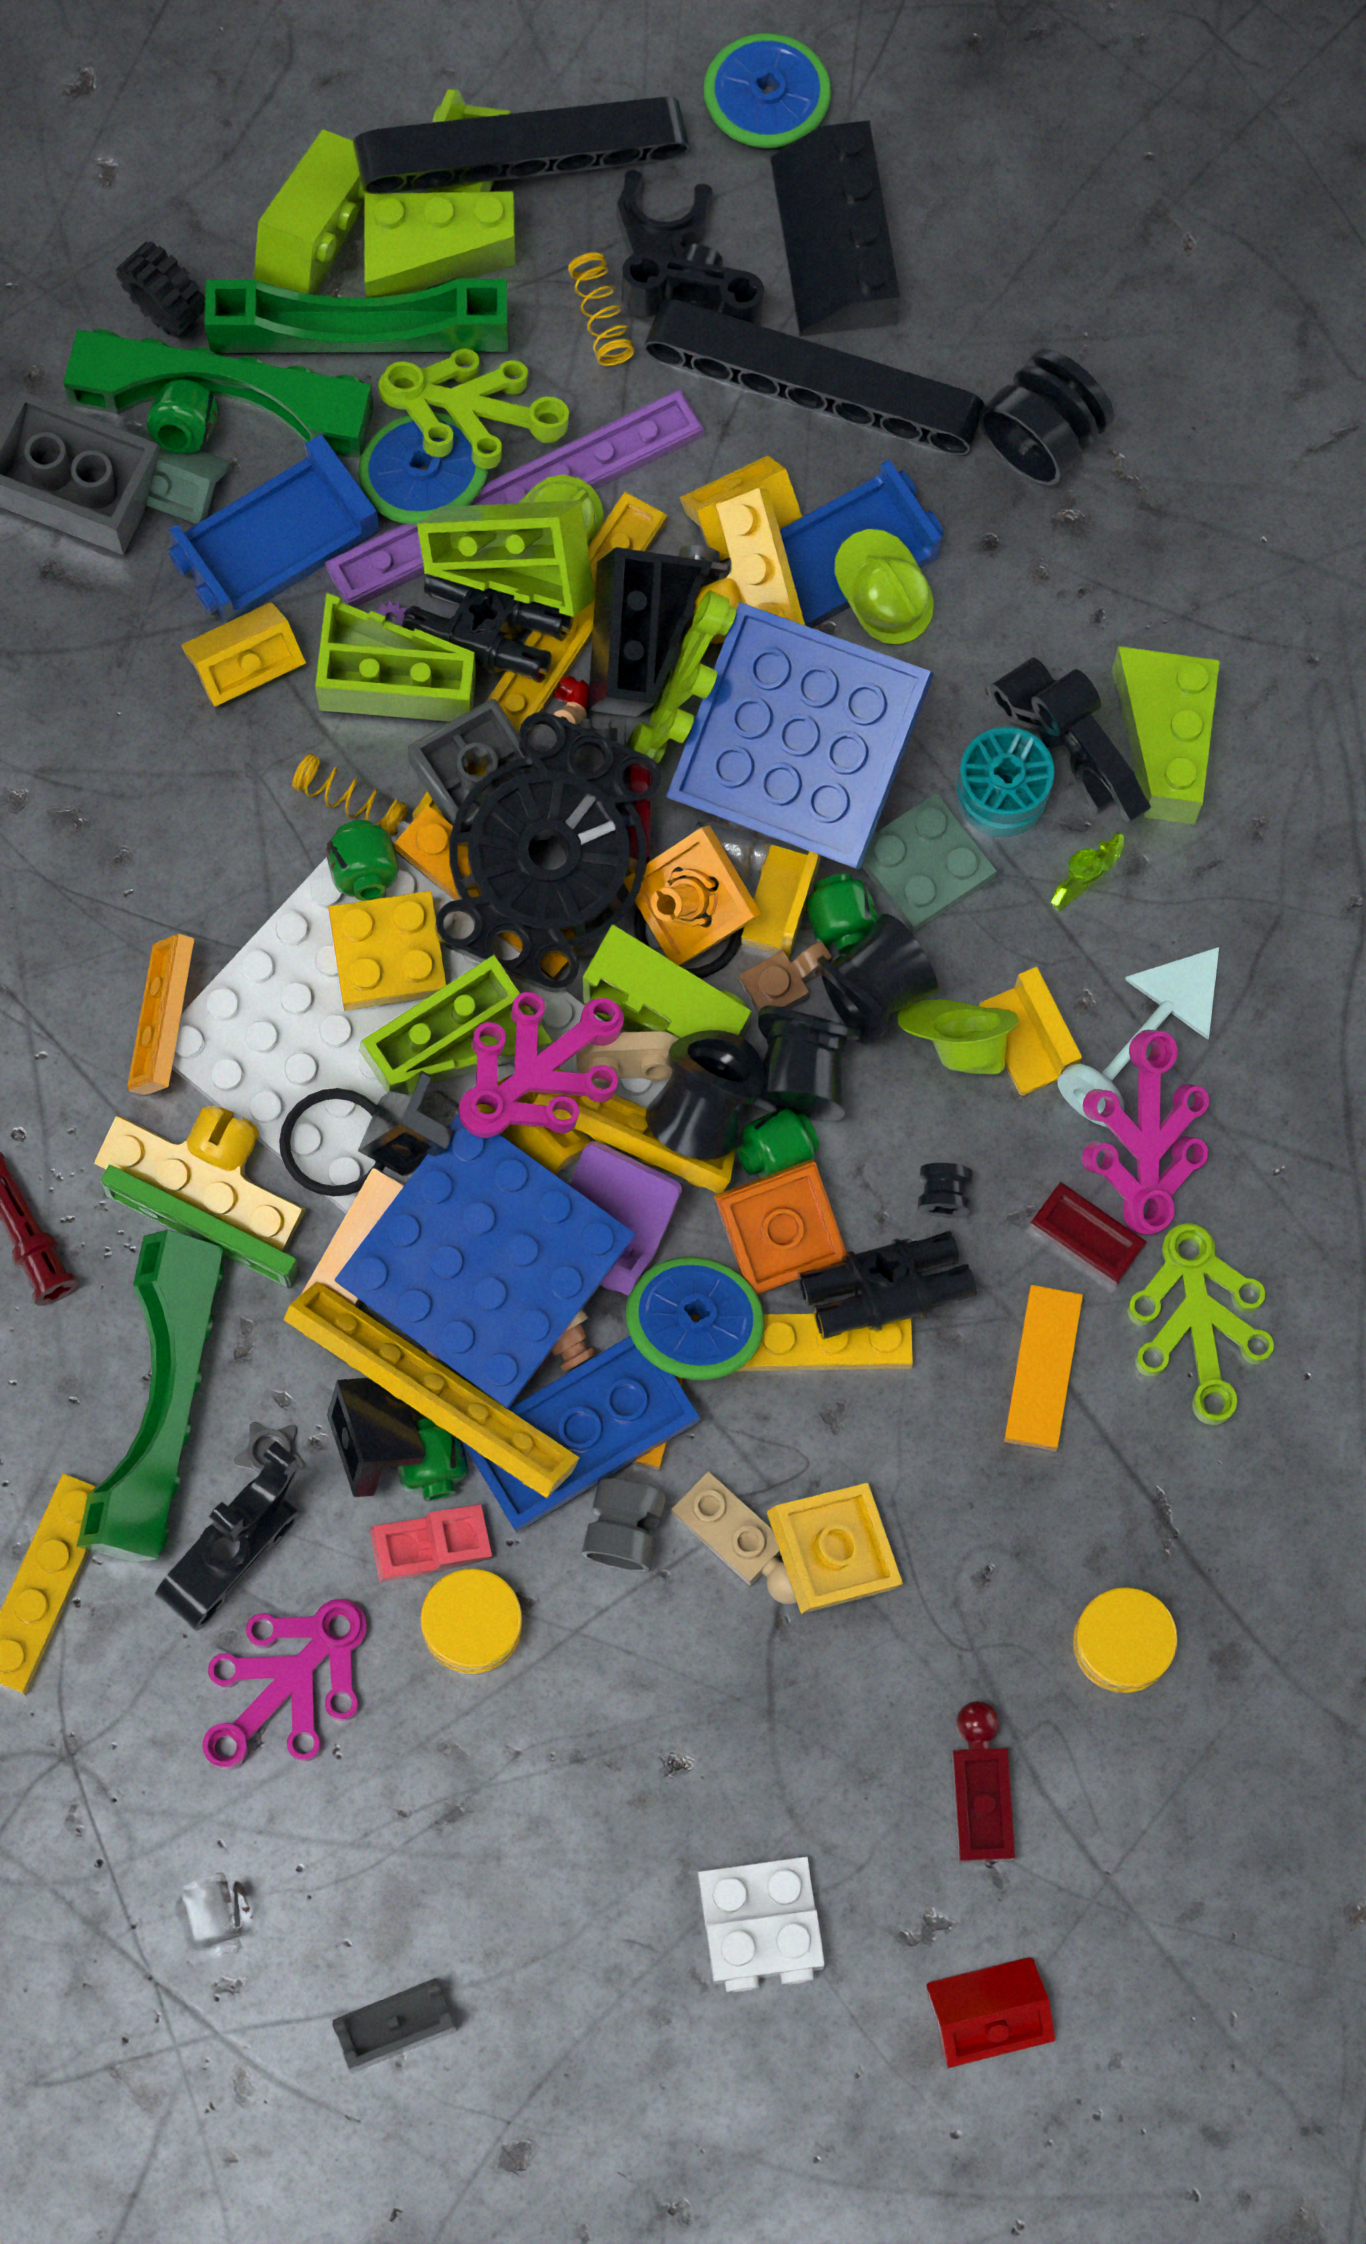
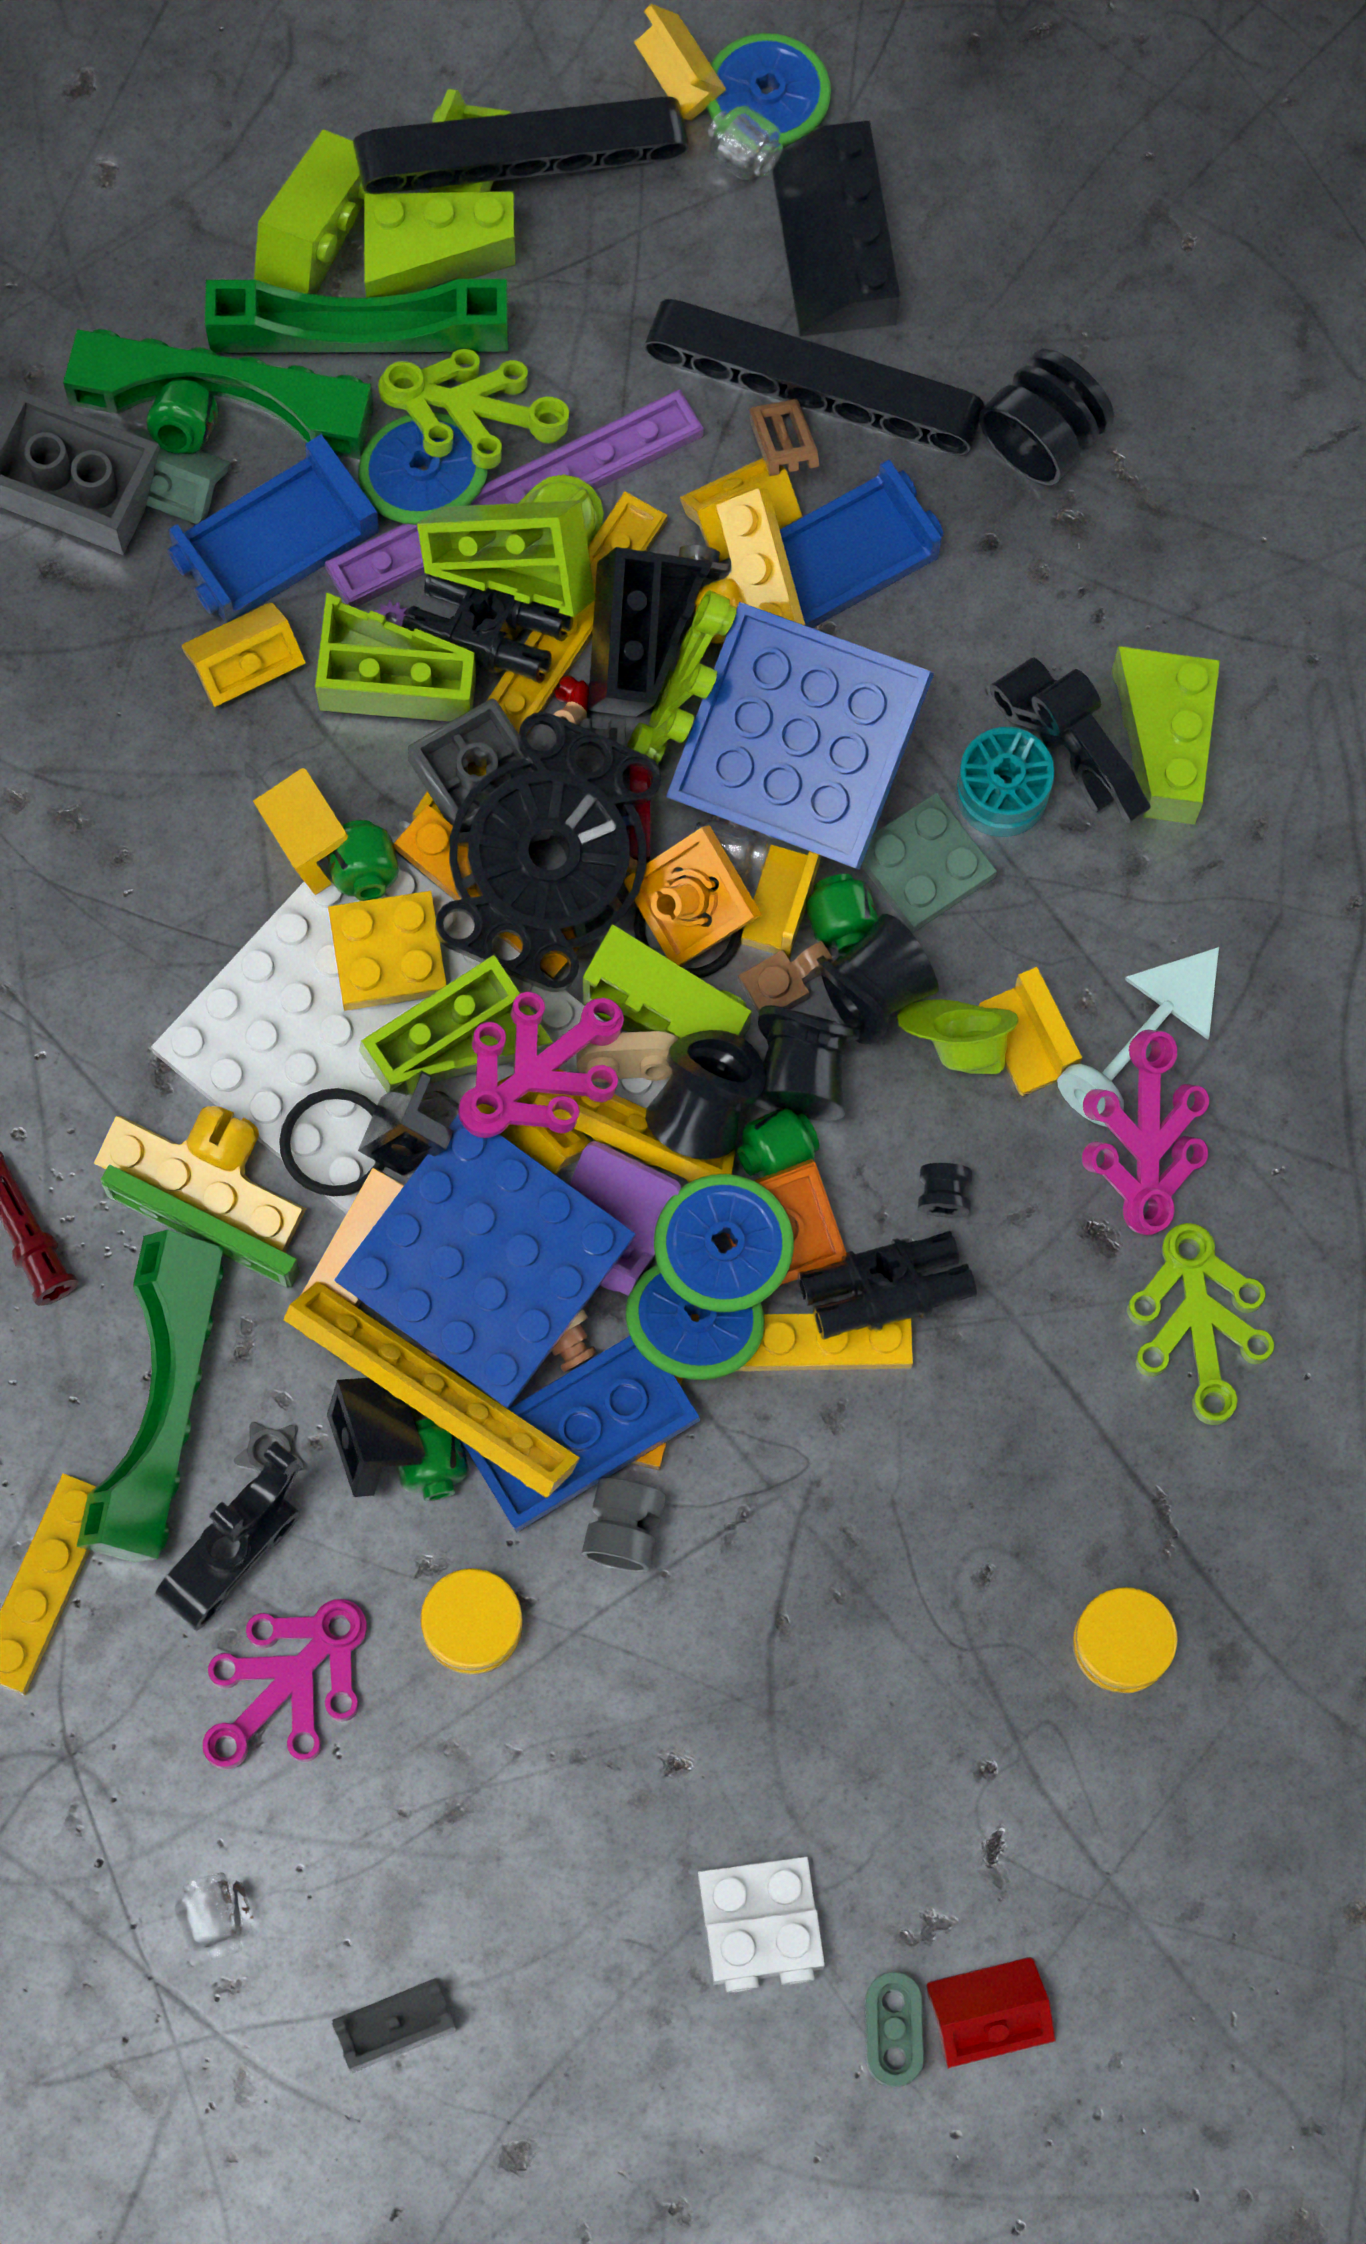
black tyre [115,241,205,337] -> none
light orange tile [127,933,194,1096] -> none
yellow piece [292,753,408,836] -> none
coral slope [369,1504,492,1583] -> none
yellow piece [568,252,635,366] -> none
black piece [616,170,764,325] -> none
tan plate [671,1471,797,1604] -> none
yellow plate [767,1483,903,1614] -> none
lime piece [834,529,934,645] -> none
dark red plate [951,1701,1015,1863] -> none
light orange tile [1003,1285,1083,1452] -> none
dark red tile [1029,1181,1147,1287] -> none
clear neon green piece [1051,832,1124,911] -> none
none -> yellow panel [253,768,348,895]
none -> yellow panel [634,3,726,121]
none -> blue wheel [654,1174,794,1312]
none -> clear head [708,105,783,180]
none -> medium nougat tile [749,399,819,476]
none -> sand green plate [865,1972,924,2088]

